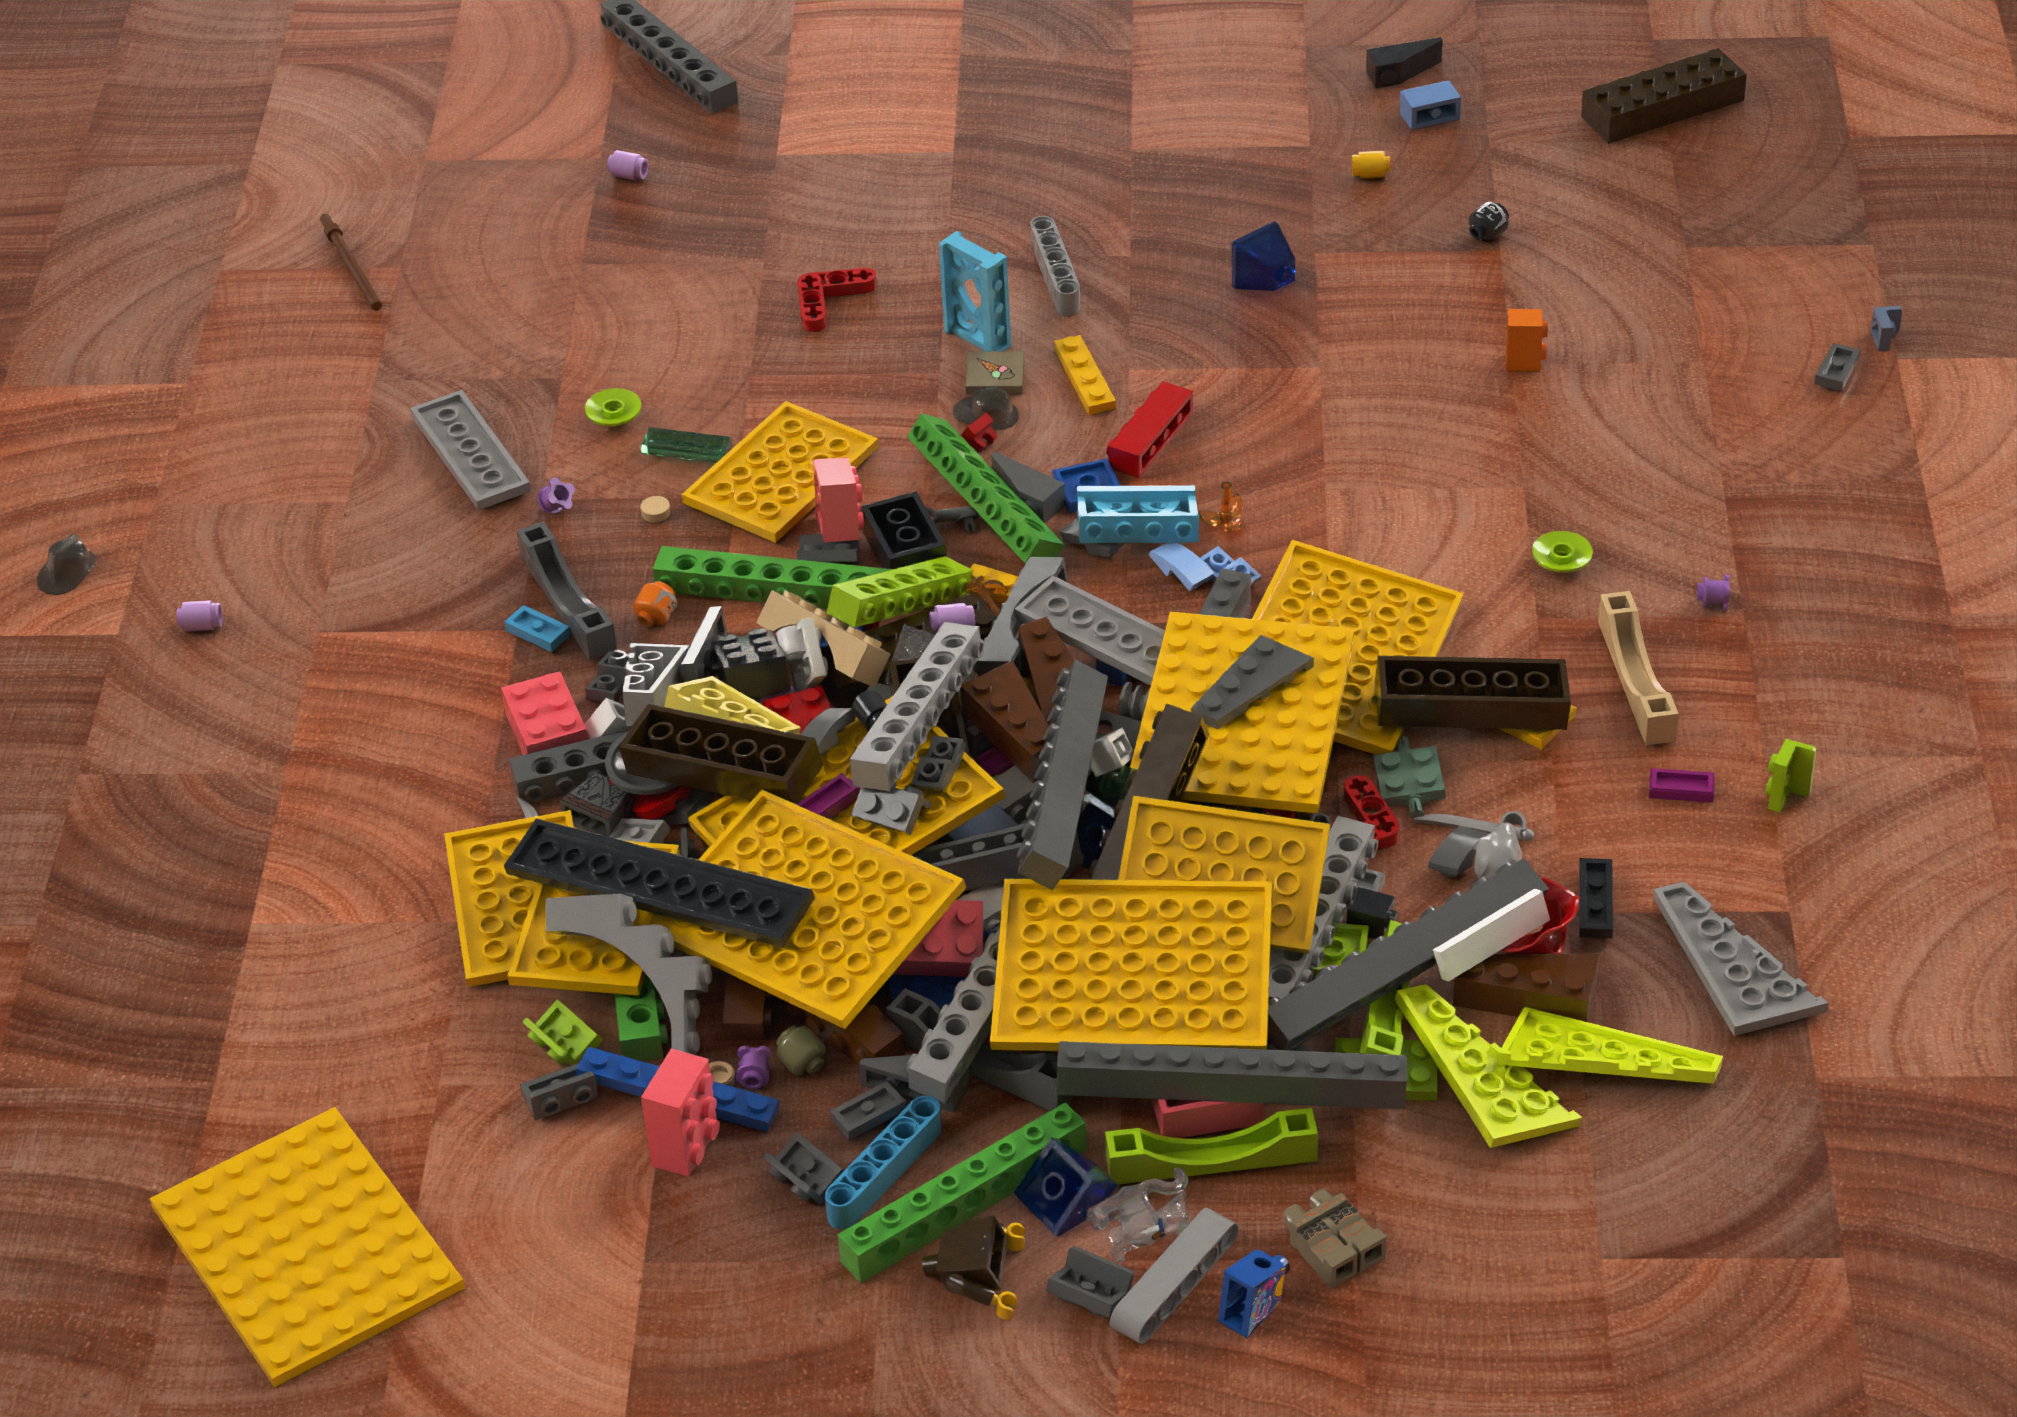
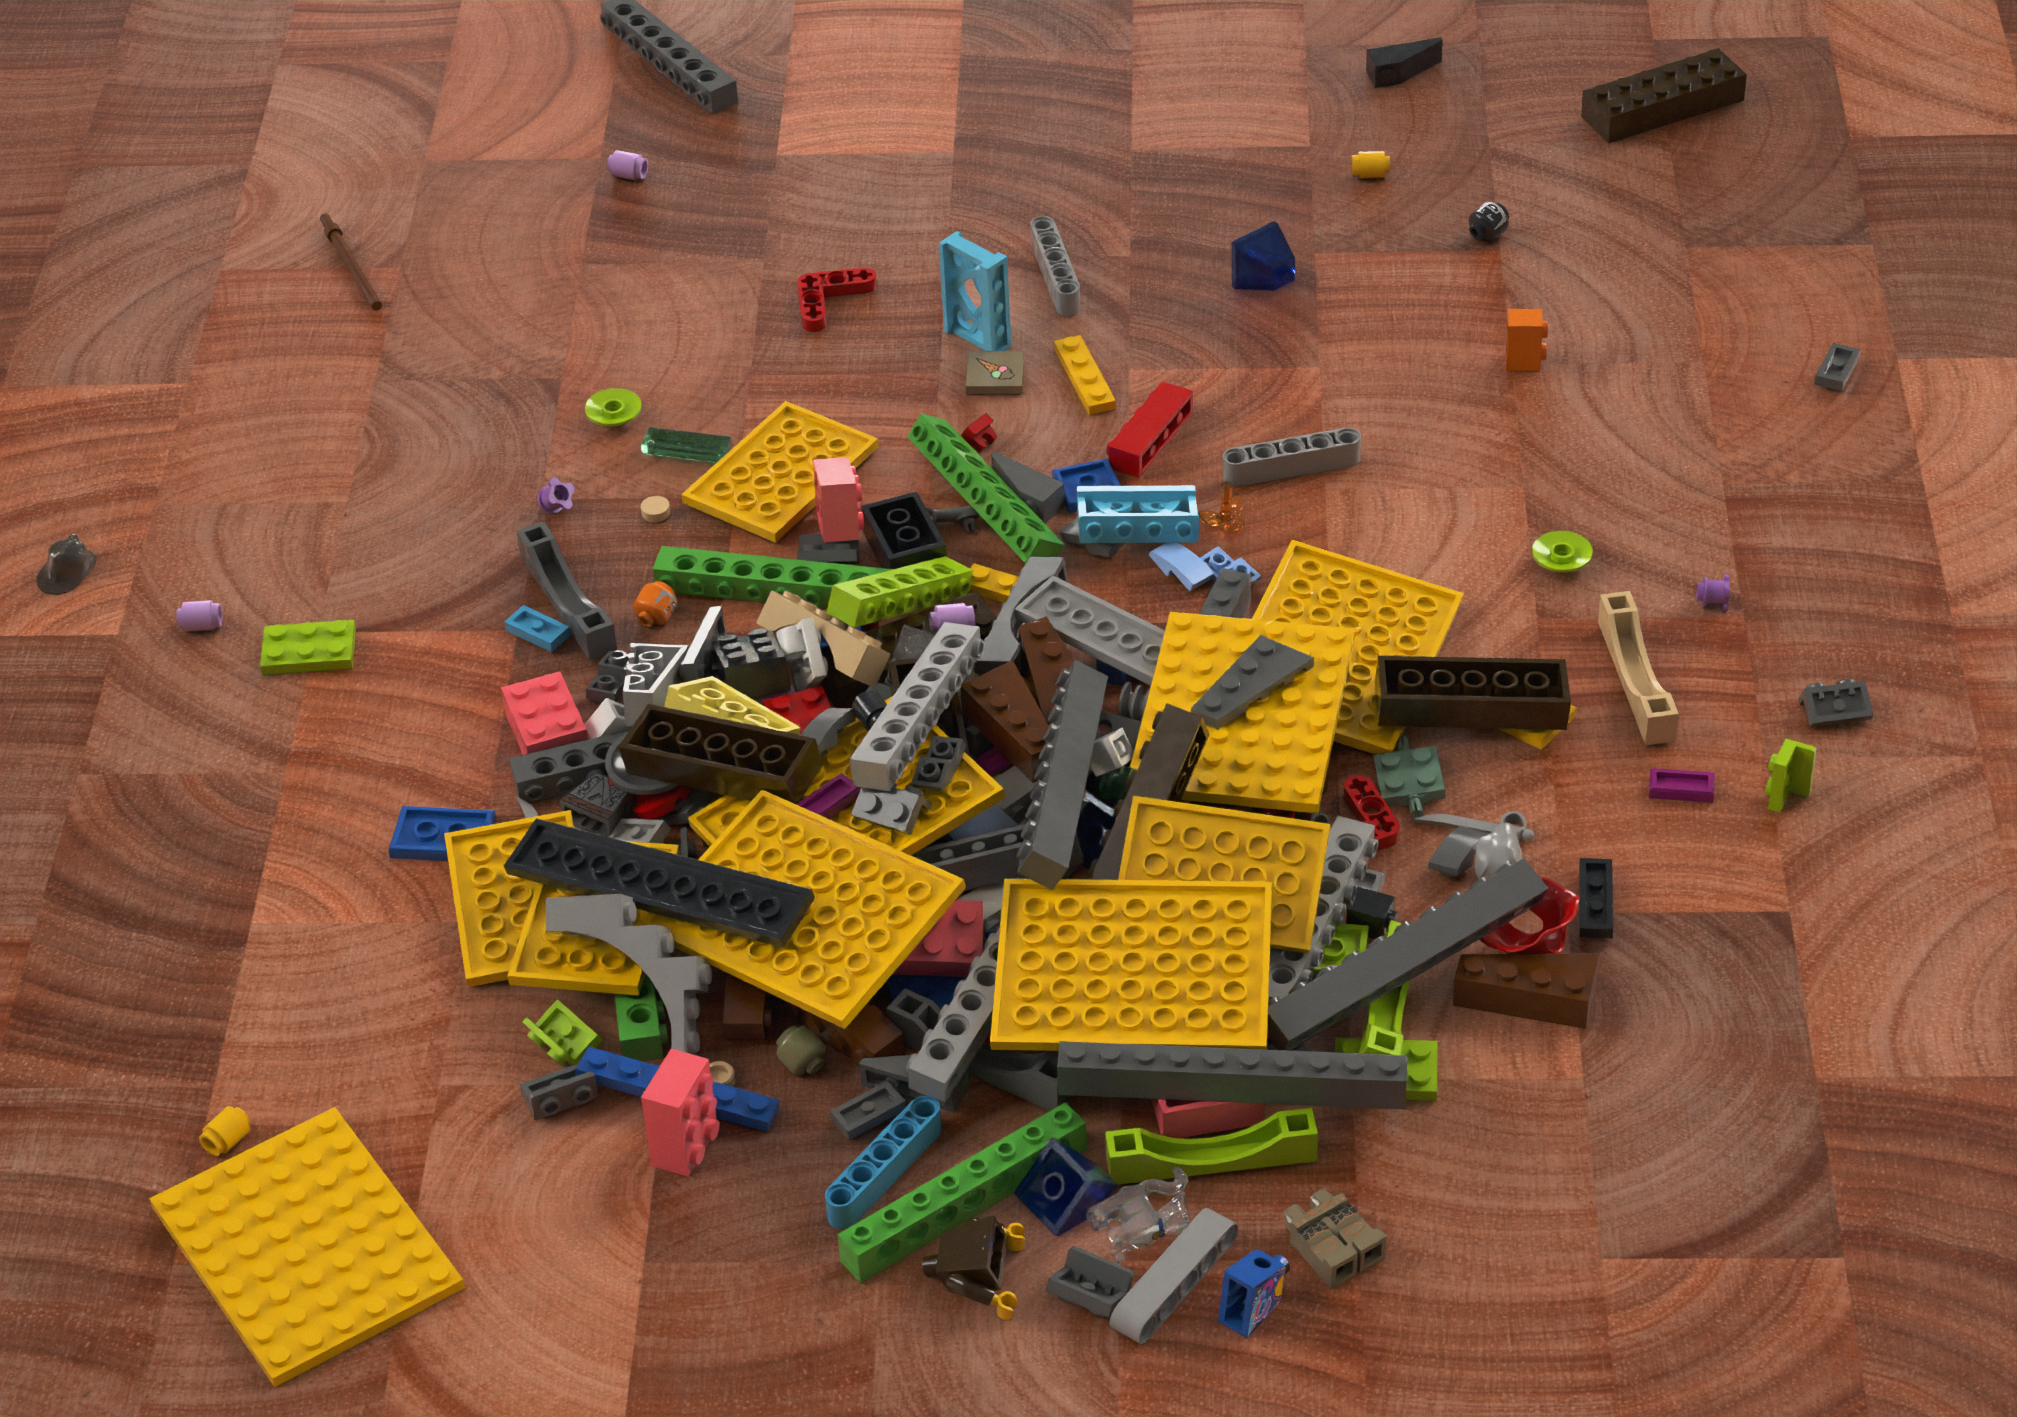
light grey plate [410,390,531,510] -> none
medium lavender brick [736,1046,772,1089] -> none
dark grey bracket [763,1132,844,1206] -> none
clear smoke piece [953,387,1019,430] -> none
clear orange plant [965,576,1008,618] -> none
neon yellow wing [1394,984,1582,1148] -> none
medium blue brick [1400,80,1461,130] -> none
white tile [1433,889,1550,982] -> none
neon yellow wing [1497,1007,1723,1084] -> none
light grey wing [1653,882,1829,1036] -> none
sand blue bracket [1870,306,1902,351] -> none
none -> yellow brick [199,1106,250,1156]
none -> lime plate [260,620,356,675]
none -> blue tile [388,806,496,861]
none -> light grey beam [1223,428,1361,487]
none -> dark grey bracket [1798,679,1873,728]

